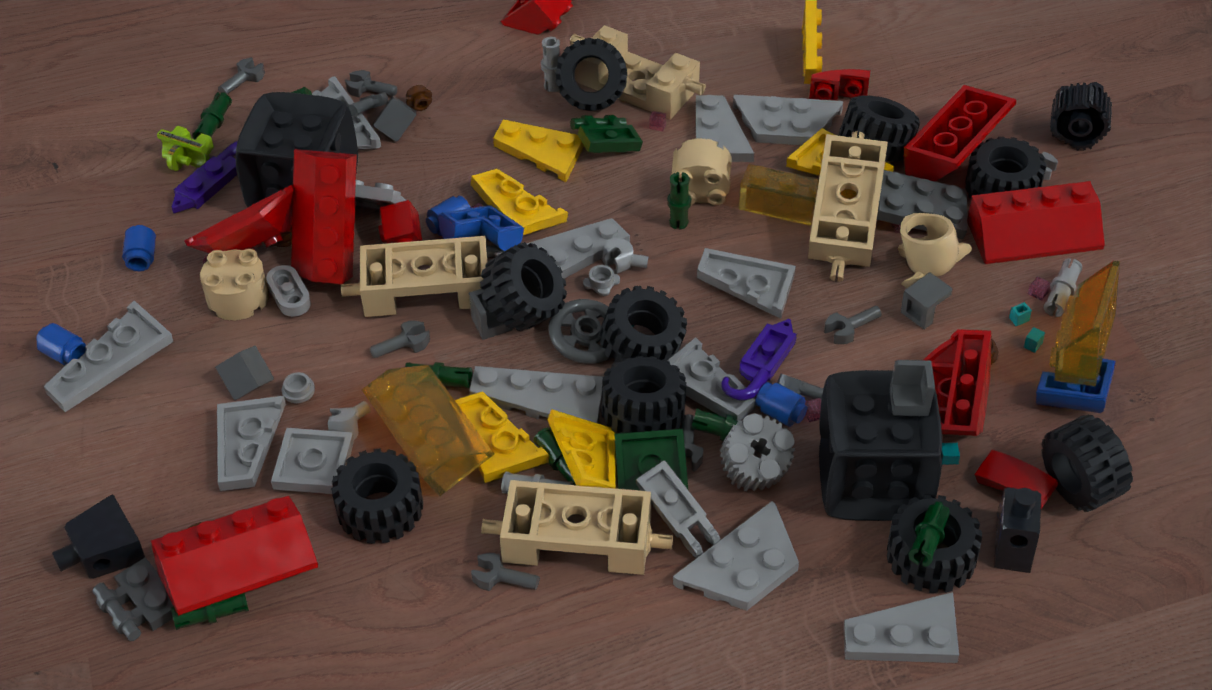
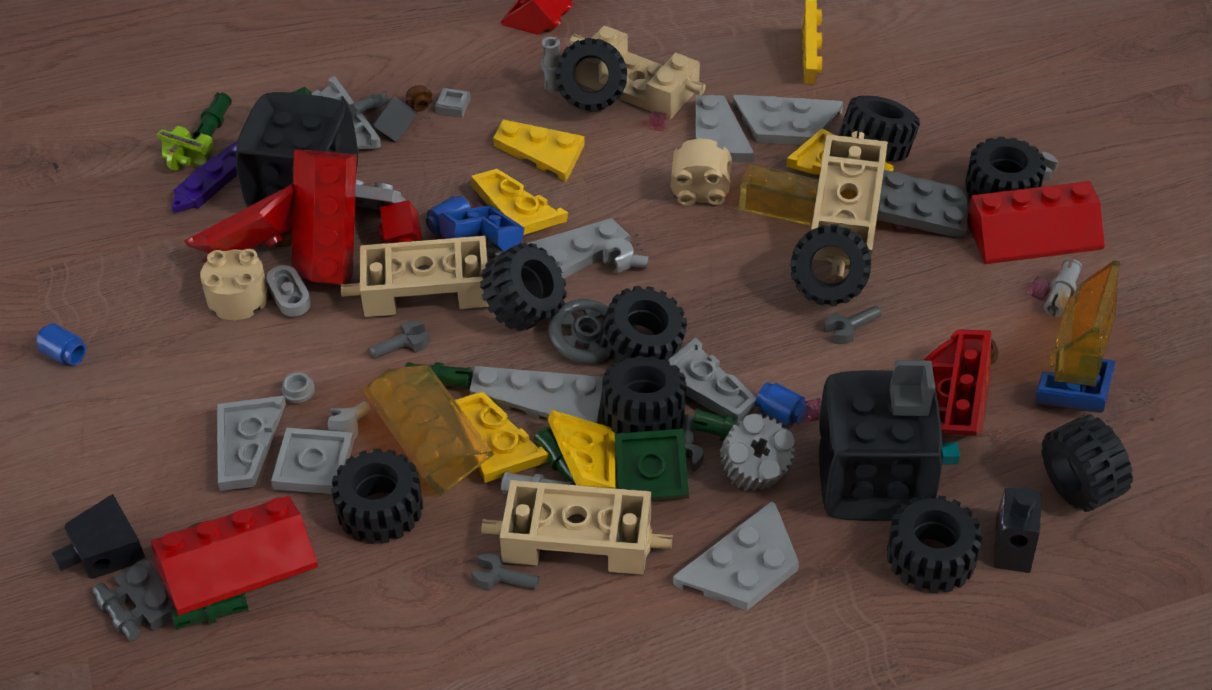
light grey wing [44,301,174,412] -> none
blue brick [122,225,156,271] -> none
dark grey panel [215,346,274,400] -> none
dark grey bar [218,57,265,94] -> none
dark grey bar [345,70,397,97] -> none
dark grey panel [469,289,512,340] -> none
dark green plate [570,115,643,153] -> none
light grey plate [583,265,620,296] -> none
light grey hinge [635,461,721,558] -> none
dark green pin [667,172,691,230] -> none
light grey wing [697,248,796,319] -> none
dark purple plate [721,319,797,400] -> none
dark grey bar [777,373,823,402] -> none
red slope [809,69,871,101] -> none
light grey wing [843,592,959,663] -> none
tan piece [898,213,972,288] -> none
dark grey panel [901,272,953,330] -> none
red slope [904,85,1016,182] -> none
dark green axle [909,501,950,566] -> none
red slope [974,450,1058,509] -> none
teal piece [1009,302,1032,326] -> none
teal piece [1024,327,1045,353] -> none
black brick [1050,82,1112,151] -> none
none -> light grey tile [435,88,471,118]
none -> black tyre [790,224,871,306]

